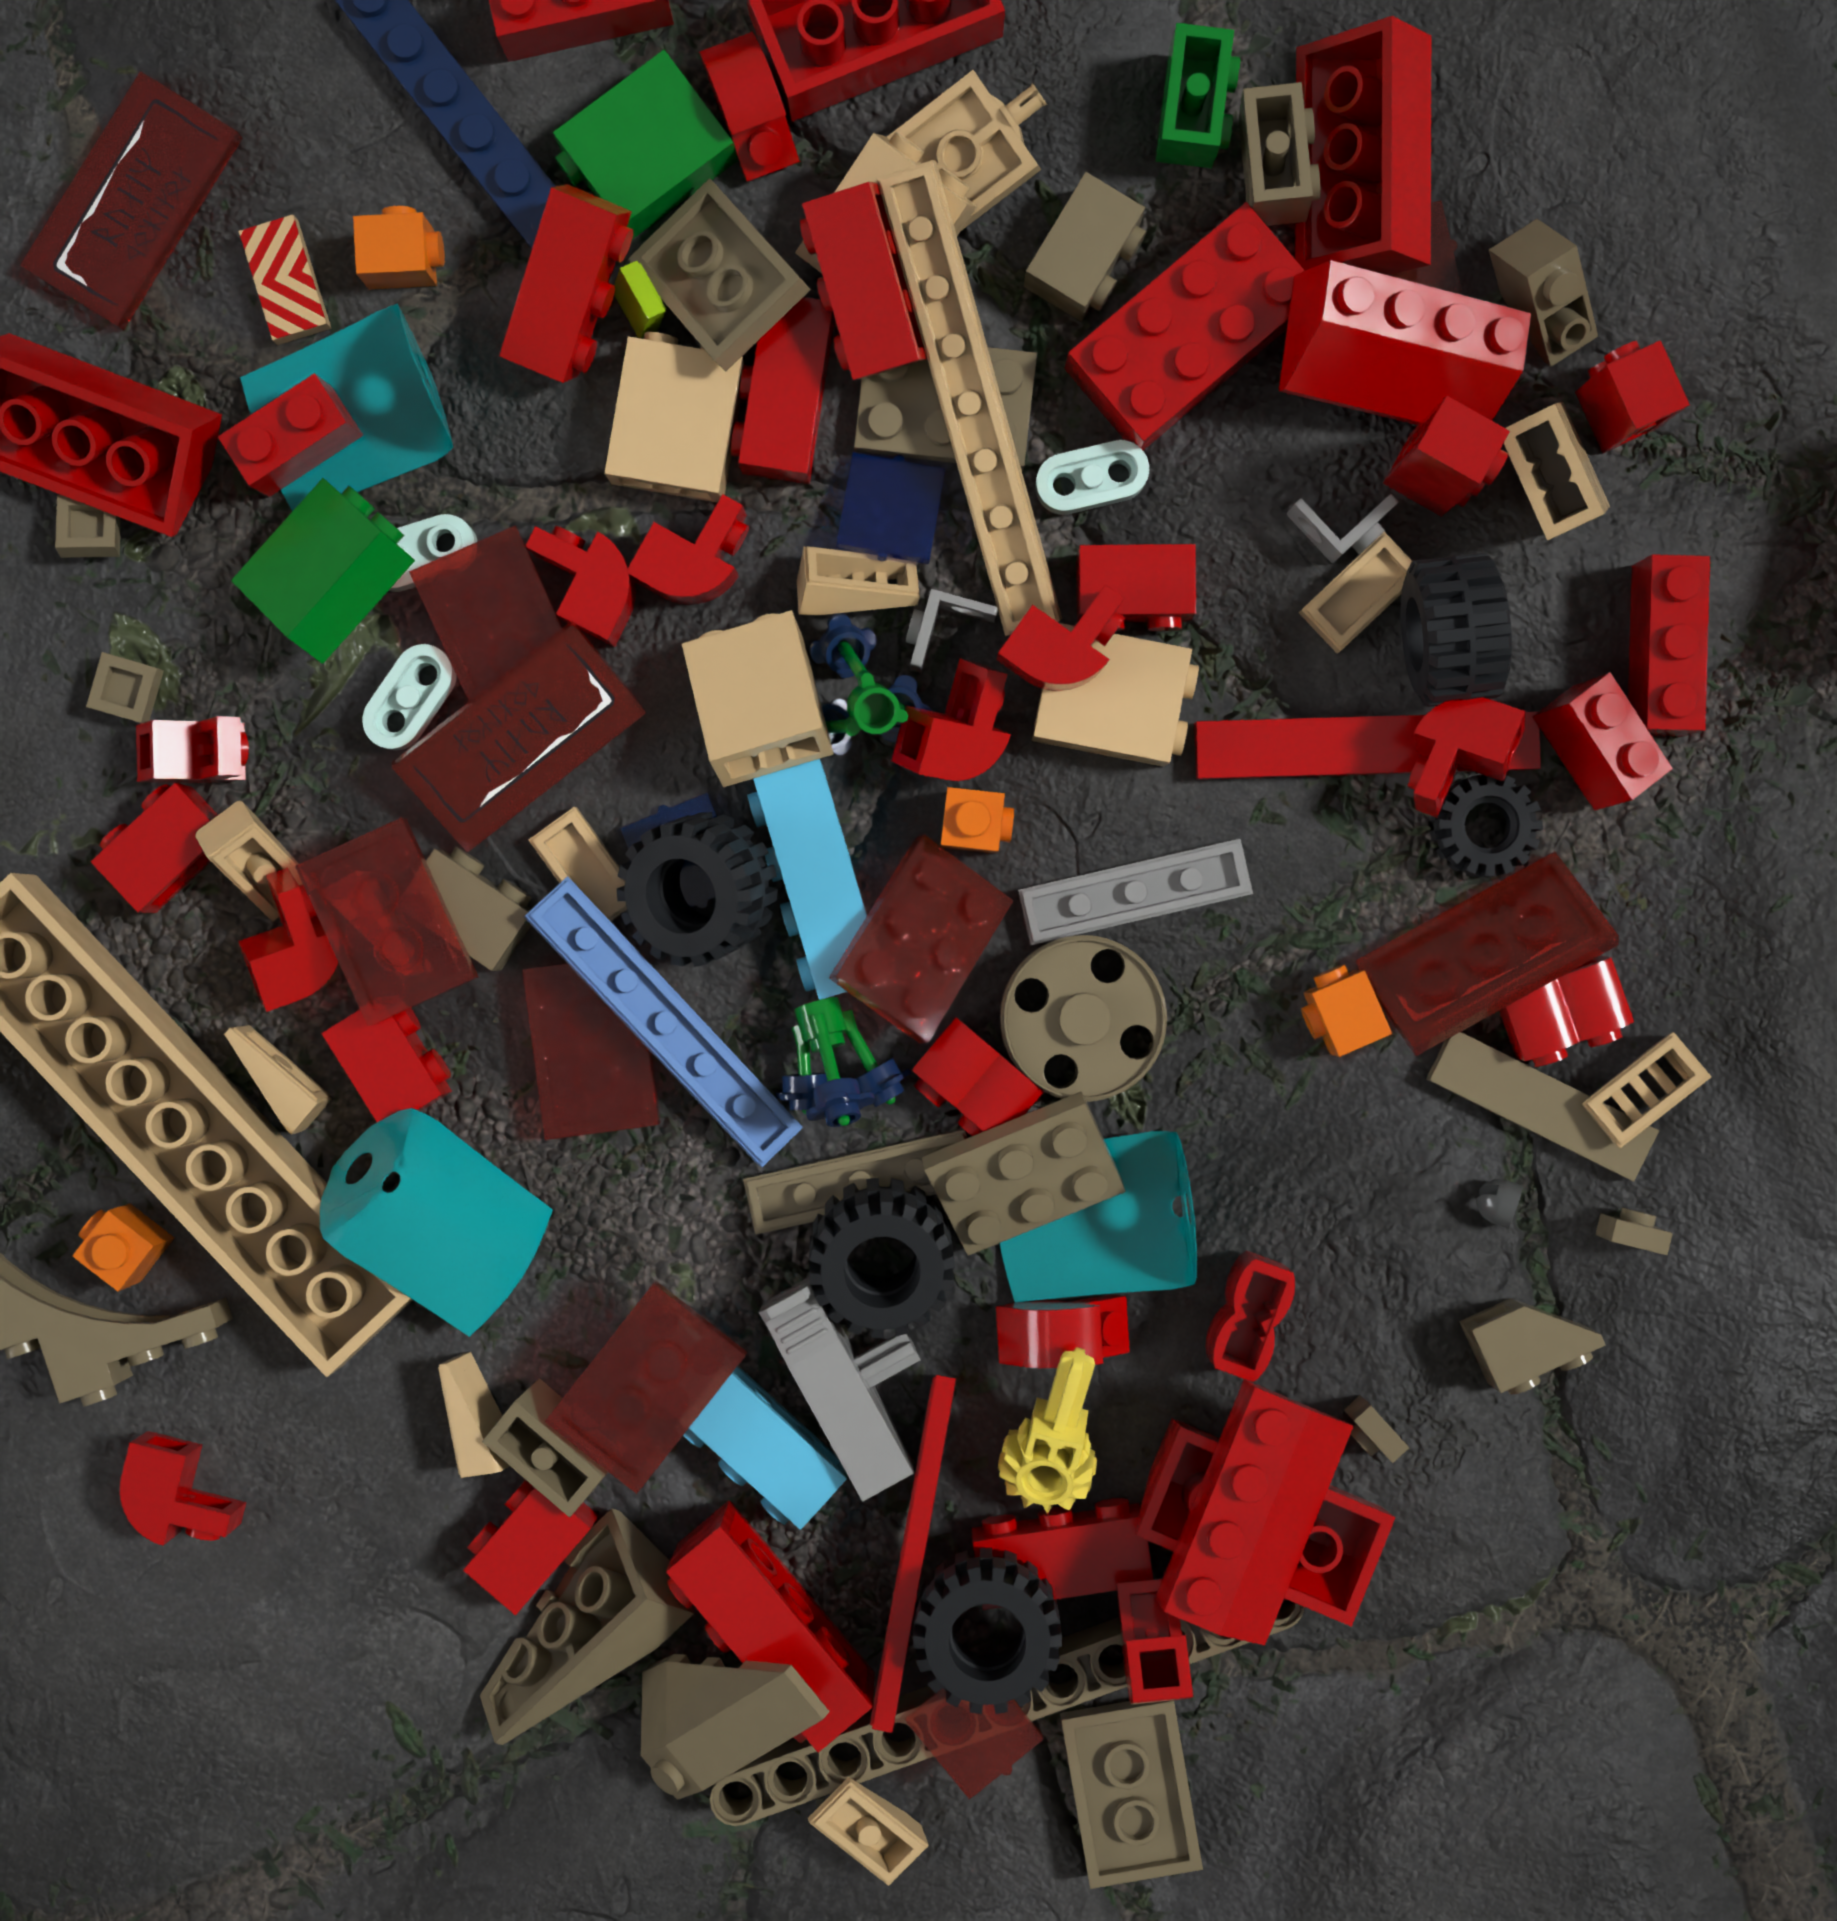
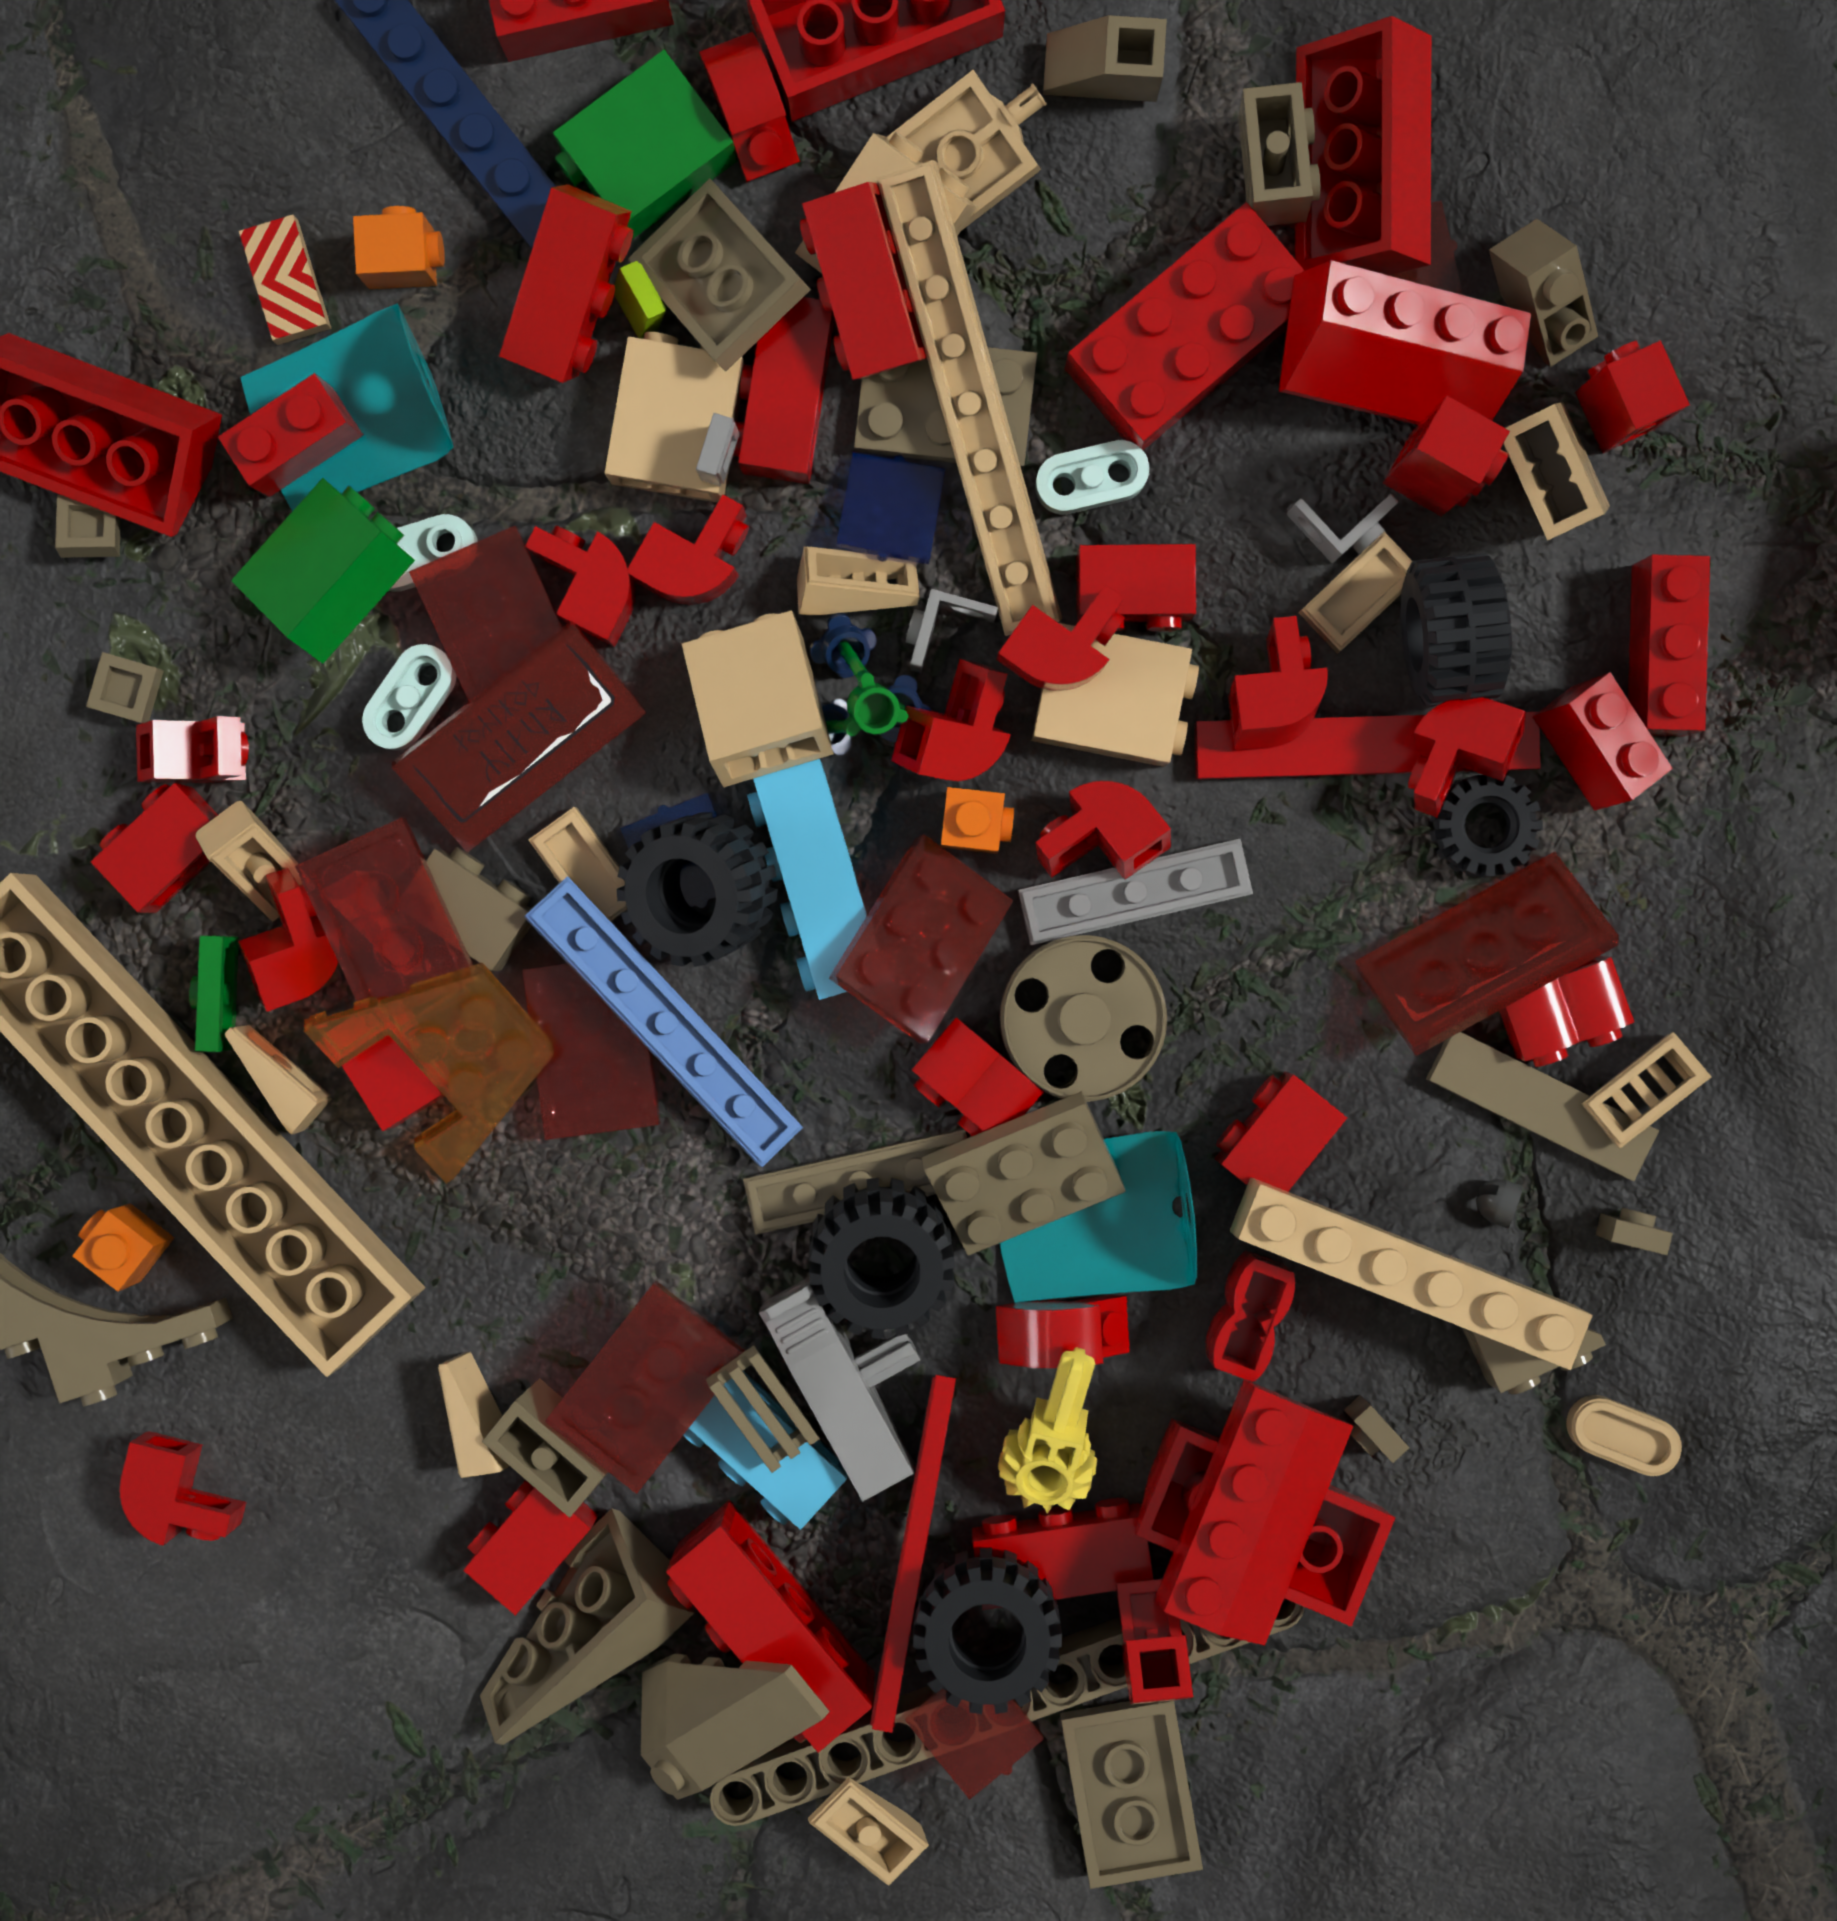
clear red tile [20,71,243,331] -> none
teal piece [320,1108,553,1337] -> none
plant [776,997,912,1127] -> none
dark tan brick [1023,172,1147,322] -> none
green brick [1155,23,1240,169] -> none
orange brick [1301,964,1392,1057] -> none
none -> green plate [189,935,239,1052]
none -> clear orange wing [304,962,554,1184]
none -> light grey tile [696,413,739,487]
none -> dark tan tile [705,1345,820,1473]
none -> red brick [1036,781,1171,880]
none -> dark tan slope [1043,15,1167,102]
none -> red brick [1214,1071,1347,1192]
none -> red brick [1228,616,1328,751]
none -> tan brick [1230,1177,1593,1370]
none -> tan tile [1566,1395,1682,1476]

